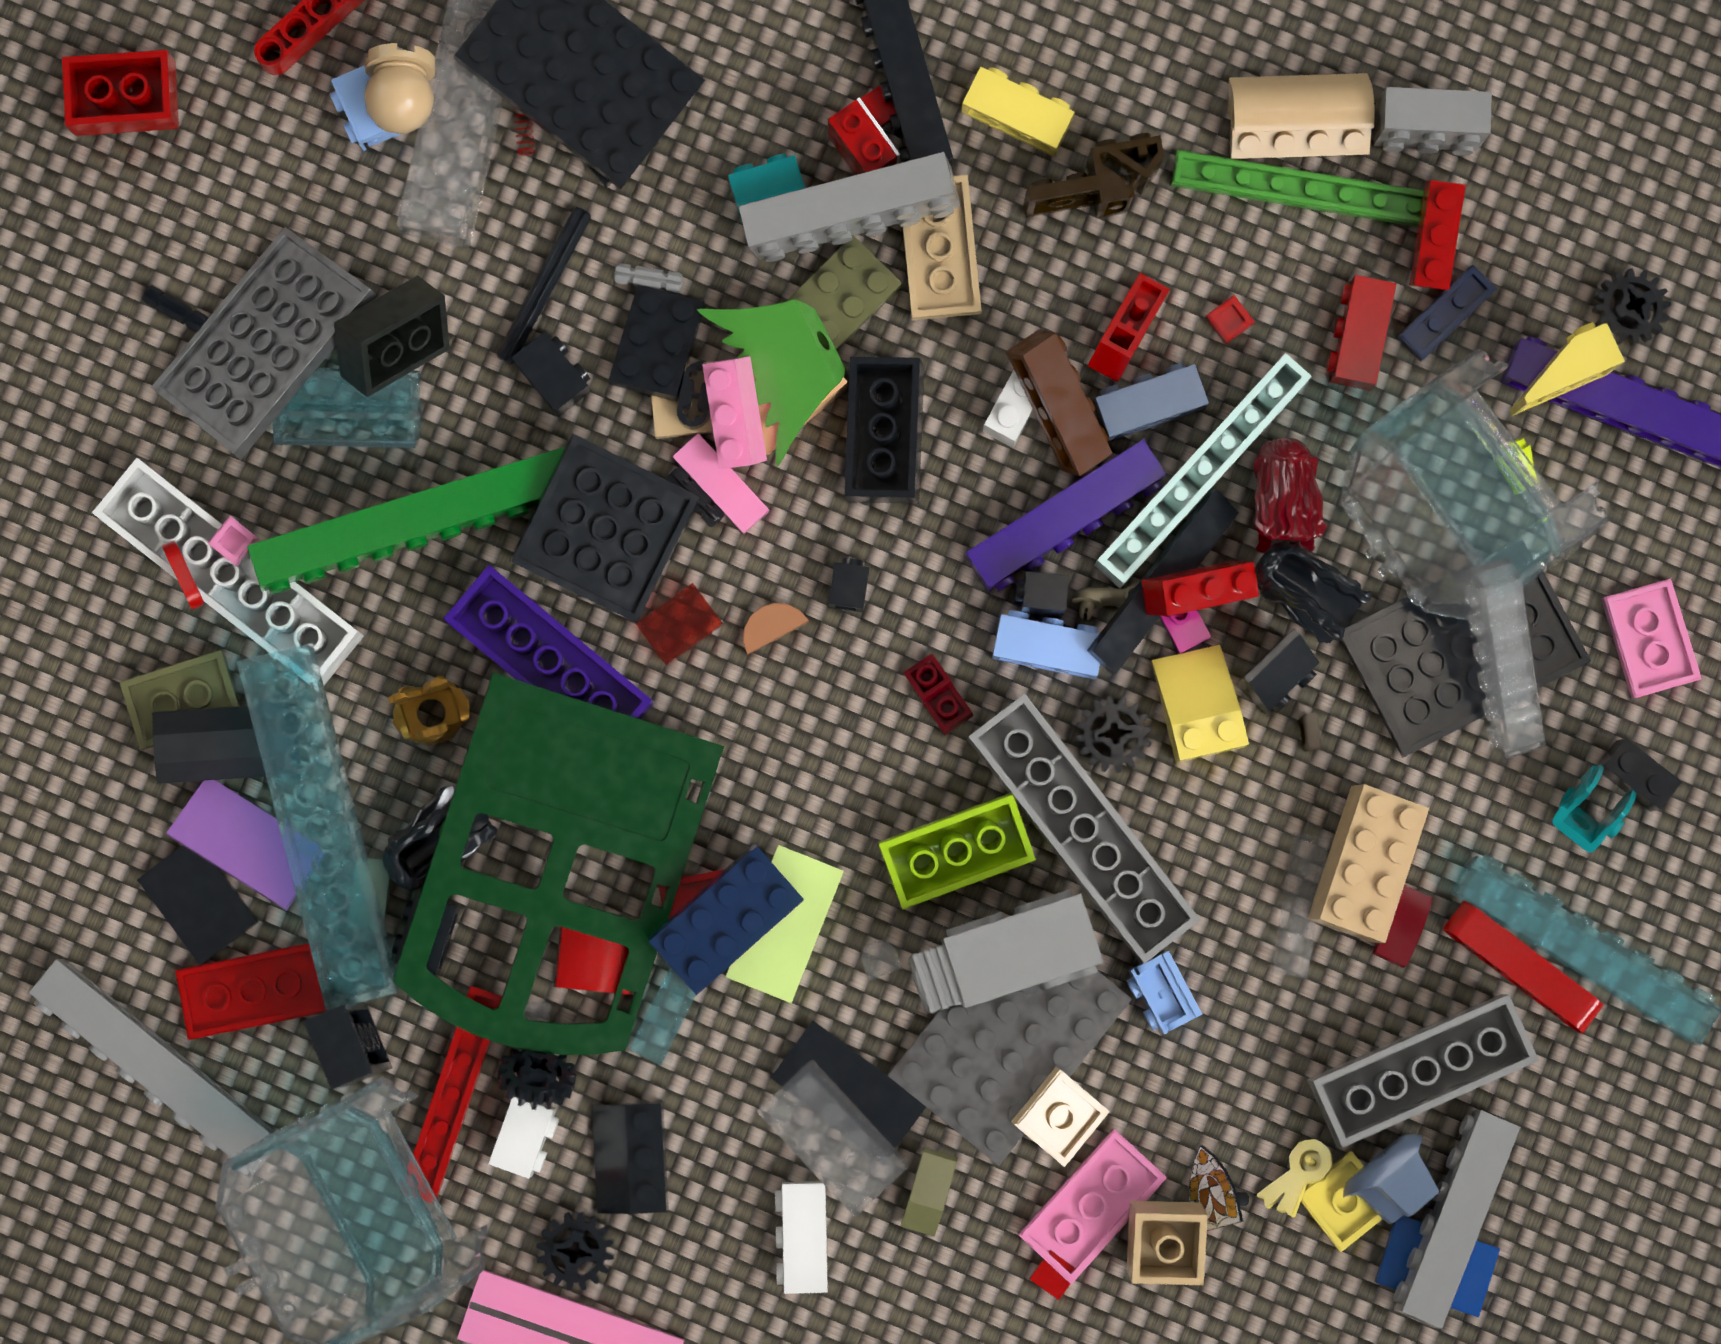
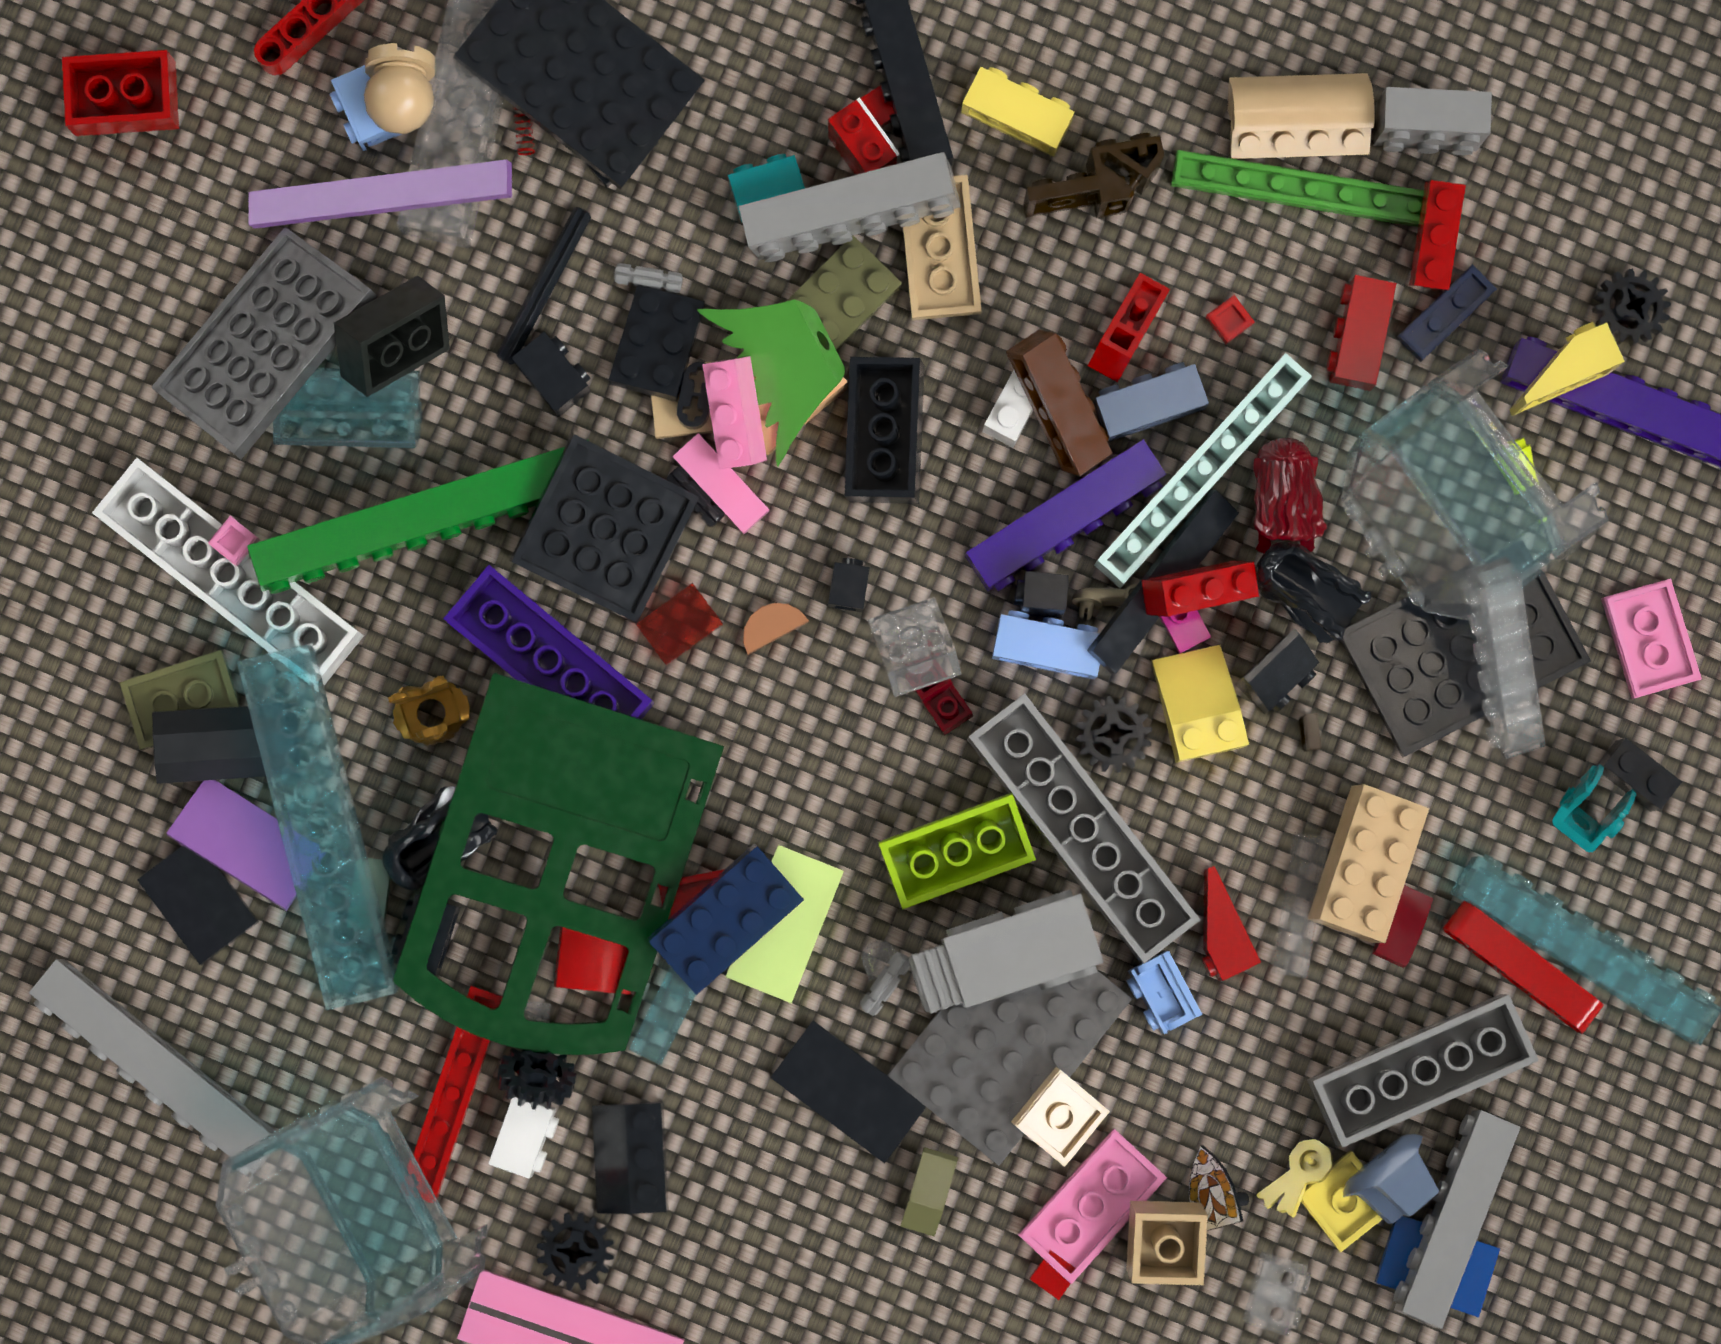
black axle [142,285,208,332] -> none
red tile [161,540,204,610] -> none
red tile [175,942,330,1040] -> none
black brick [303,1002,393,1090] -> none
clear brick [756,1058,909,1217] -> none
white brick [775,1181,828,1294] -> none
none -> medium lavender tile [249,160,512,229]
none -> light grey axle [860,952,910,1016]
none -> clear brick [868,597,962,697]
none -> red slope [1202,866,1261,981]
none -> clear brick [1243,1251,1311,1336]

